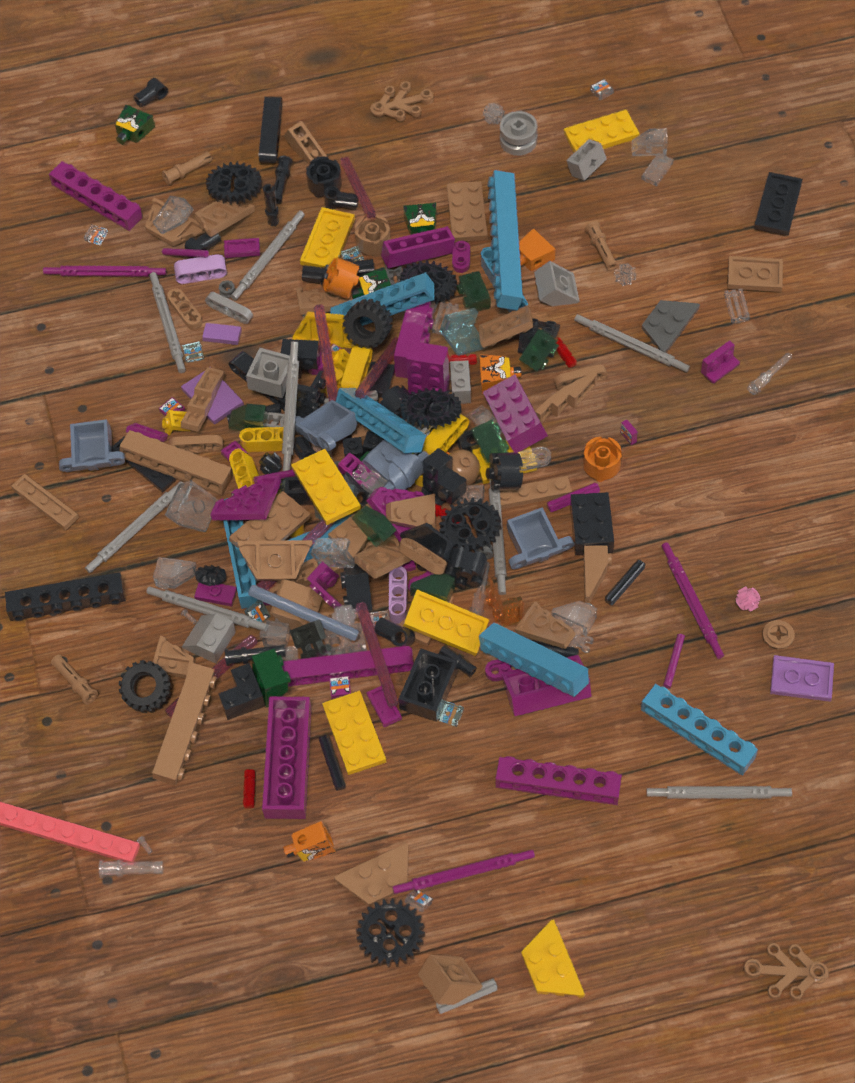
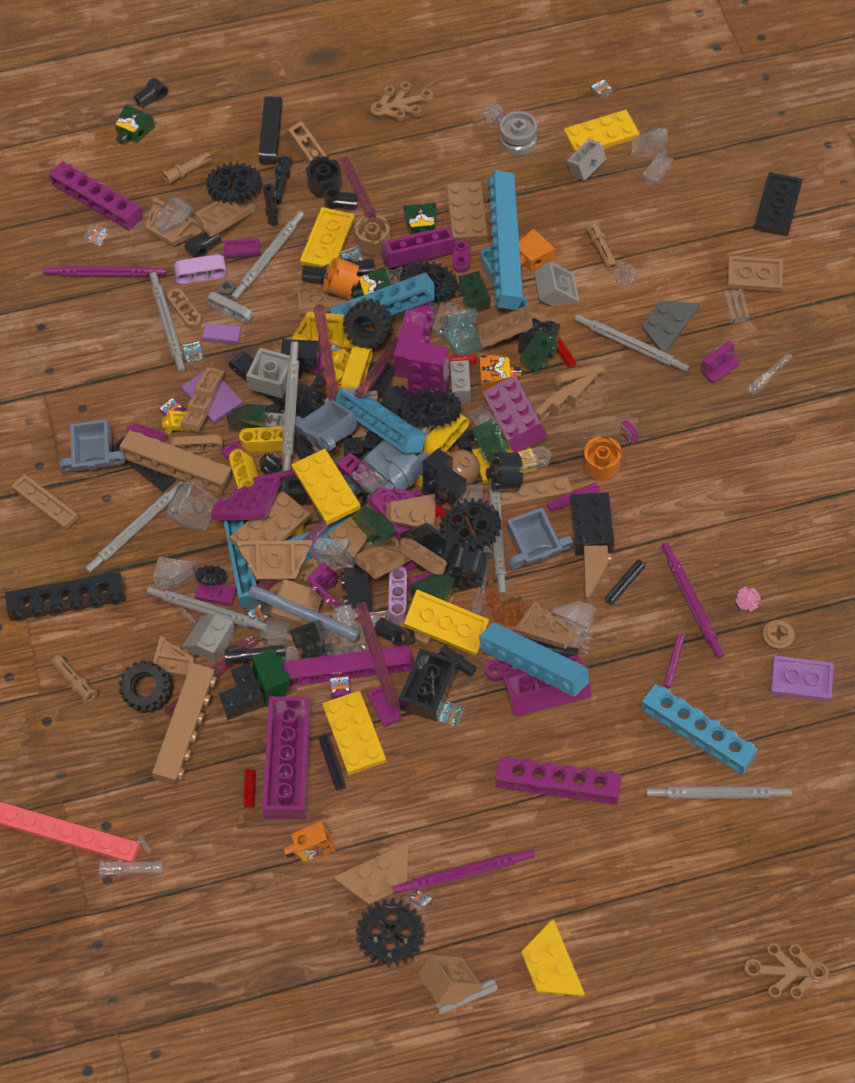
magenta bar [162,248,209,257] -> none

